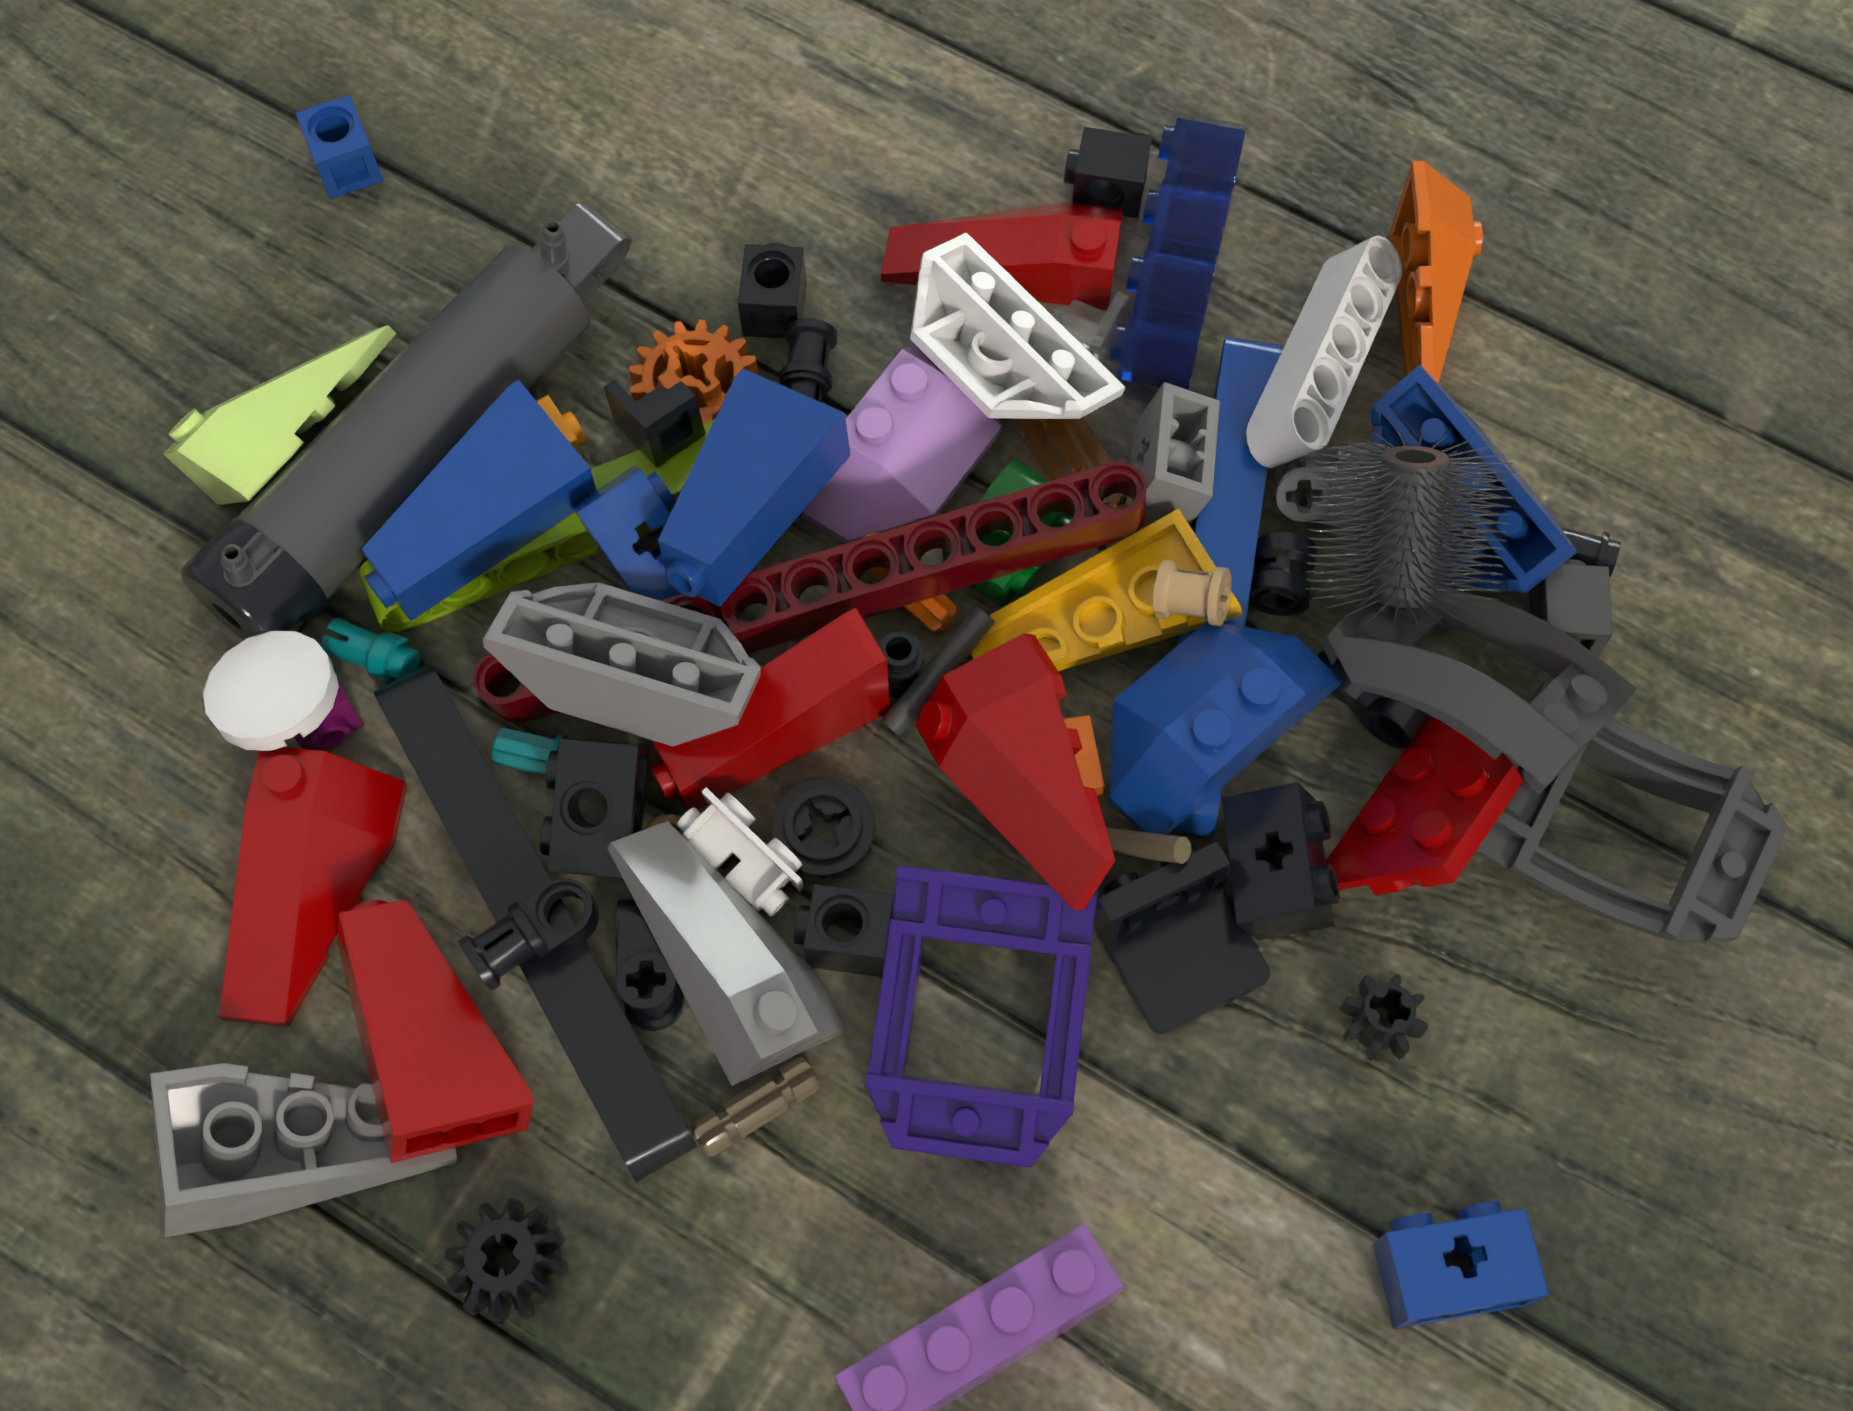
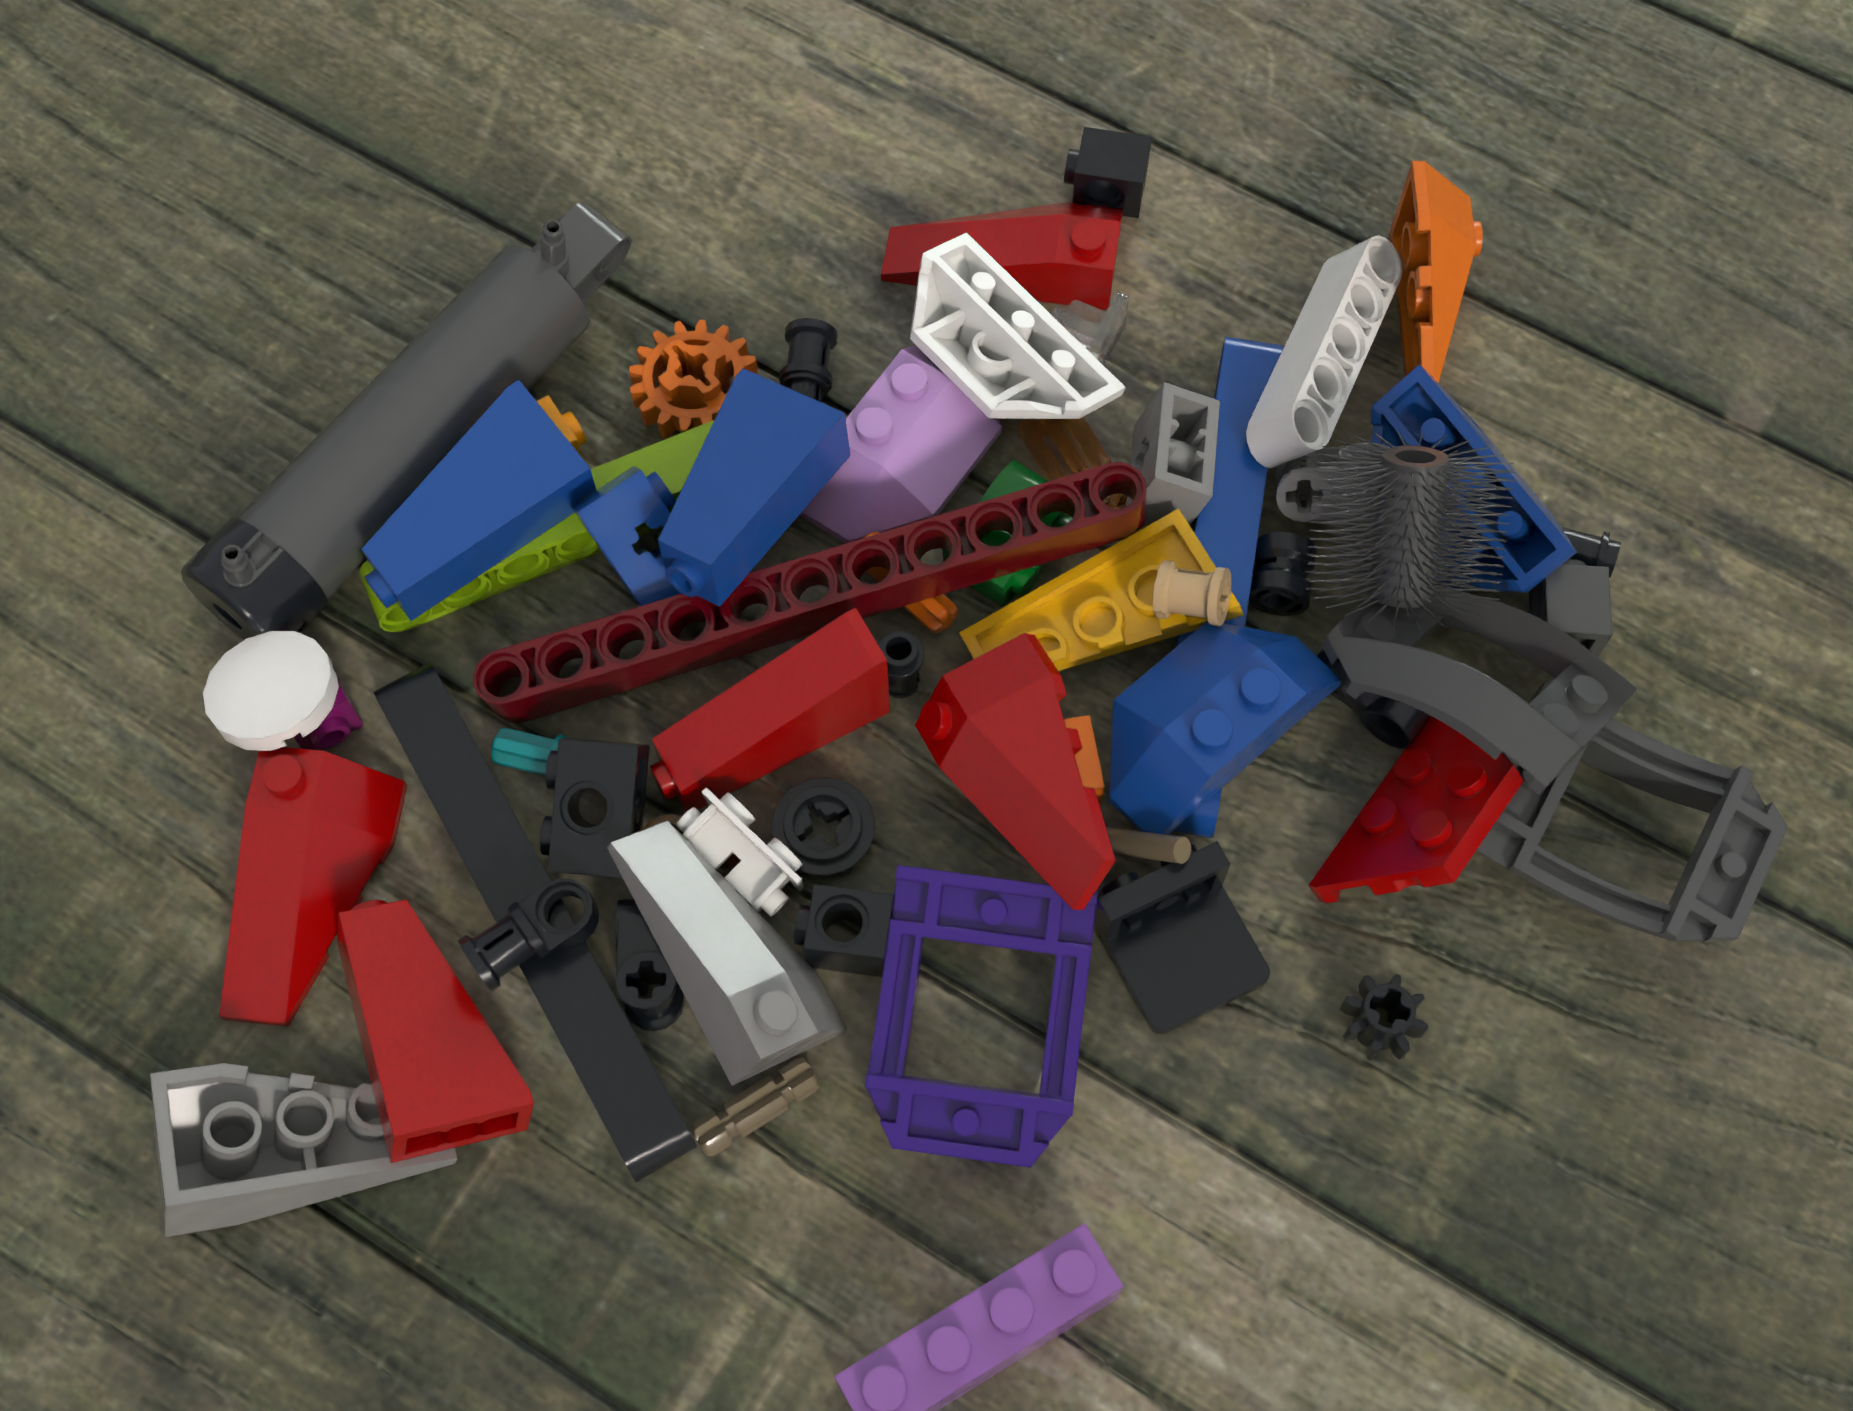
yellowish green wedge [163,325,396,505] -> none
blue brick [295,95,384,199] -> none
teal animal [321,618,421,684] -> none
black gear [445,1198,568,1324] -> none
light grey wedge [483,582,761,747] -> none
black panel [604,380,706,467] -> none
black brick [738,243,807,339] -> none
dark grey piece [881,606,995,736] -> none
clear blue brick [1110,112,1247,390] -> none
black brick [1222,782,1340,940] -> none
blue brick [1373,1201,1549,1329] -> none

